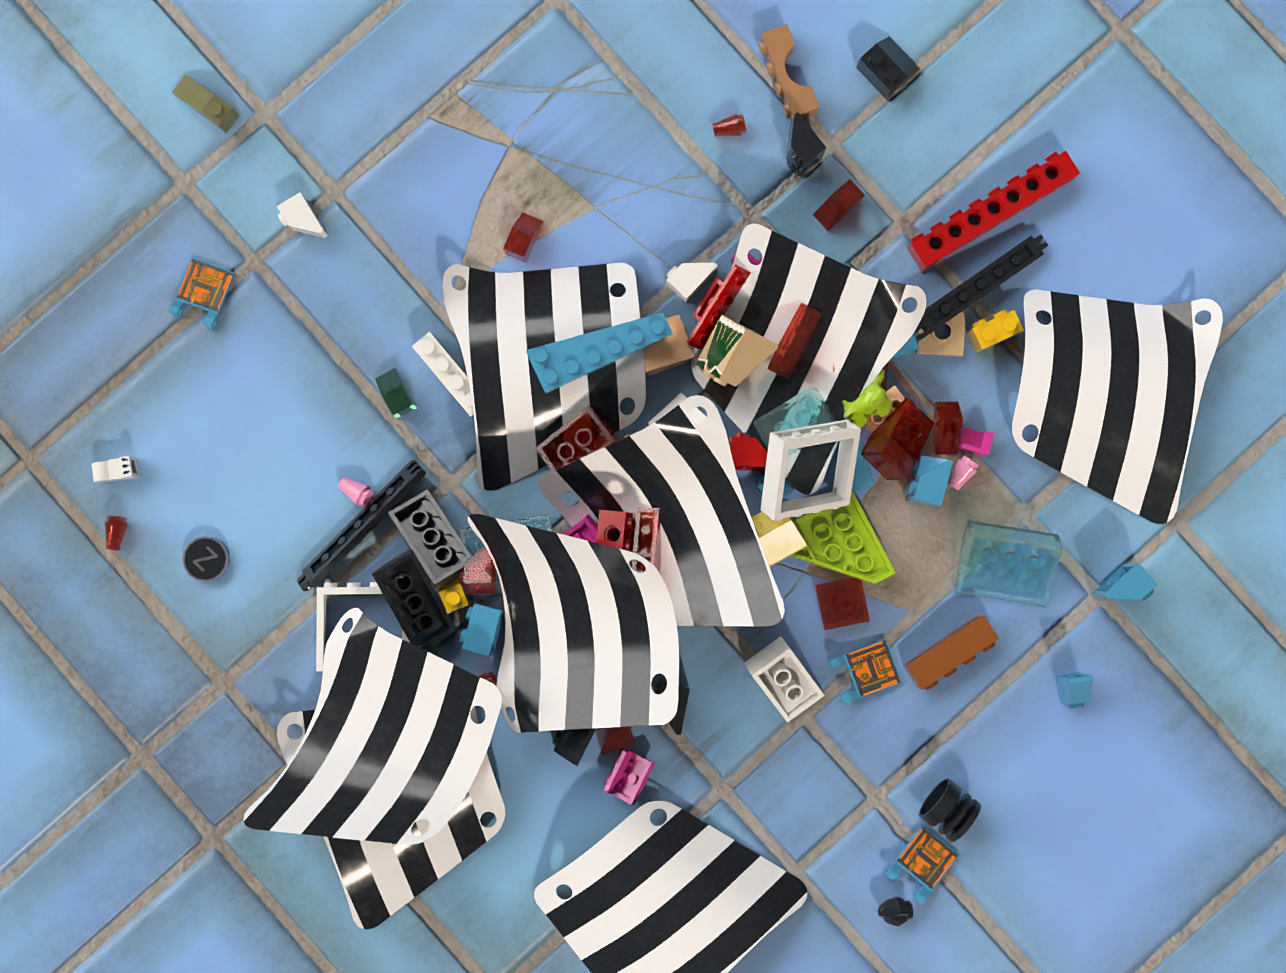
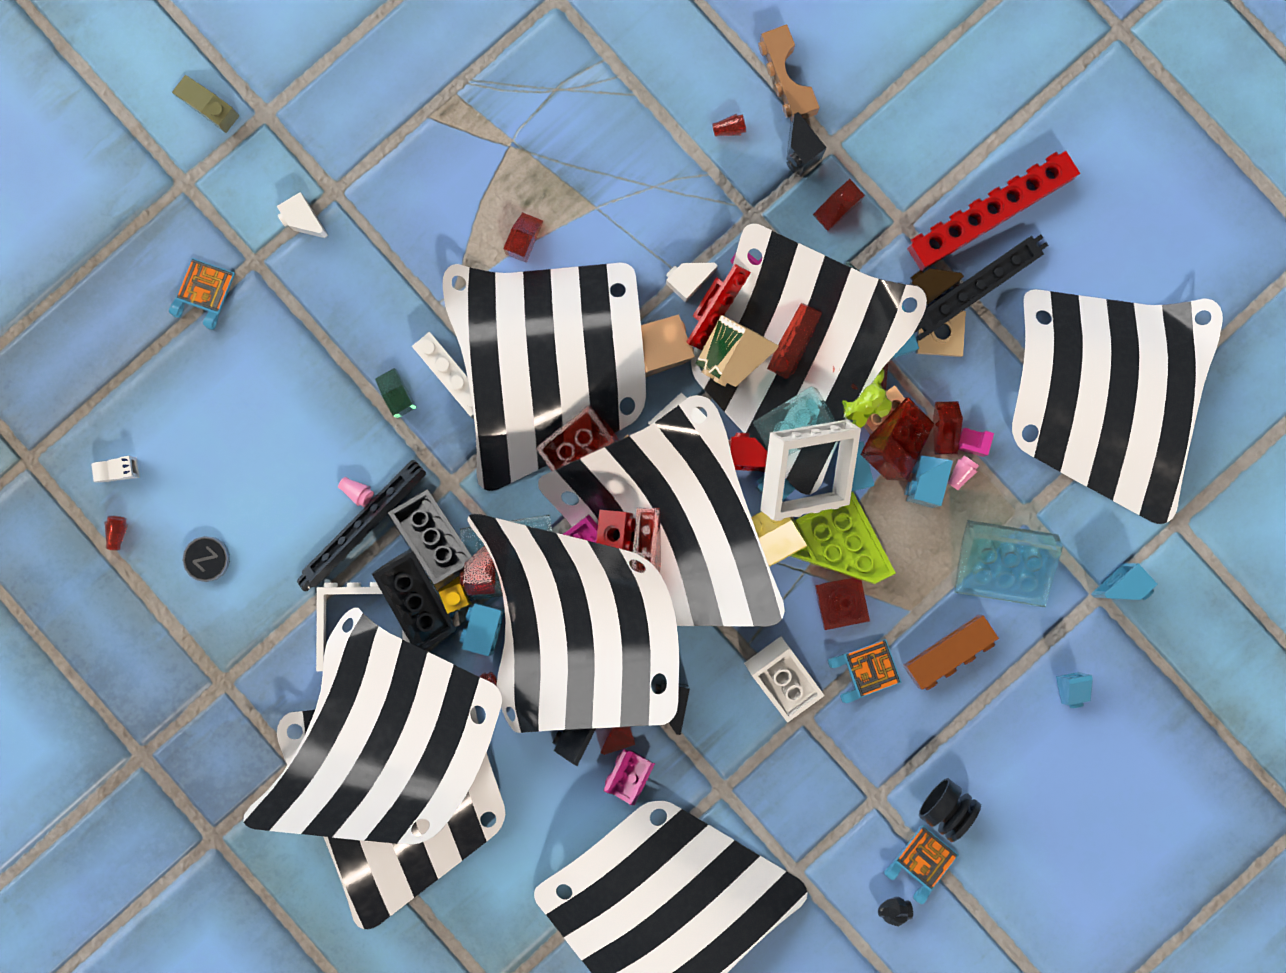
dark azure wing [526,312,673,393] -> none
black slope [856,36,920,100] -> none
yellow brick [967,309,1024,353] -> none
none -> dark brown slope [909,268,964,306]

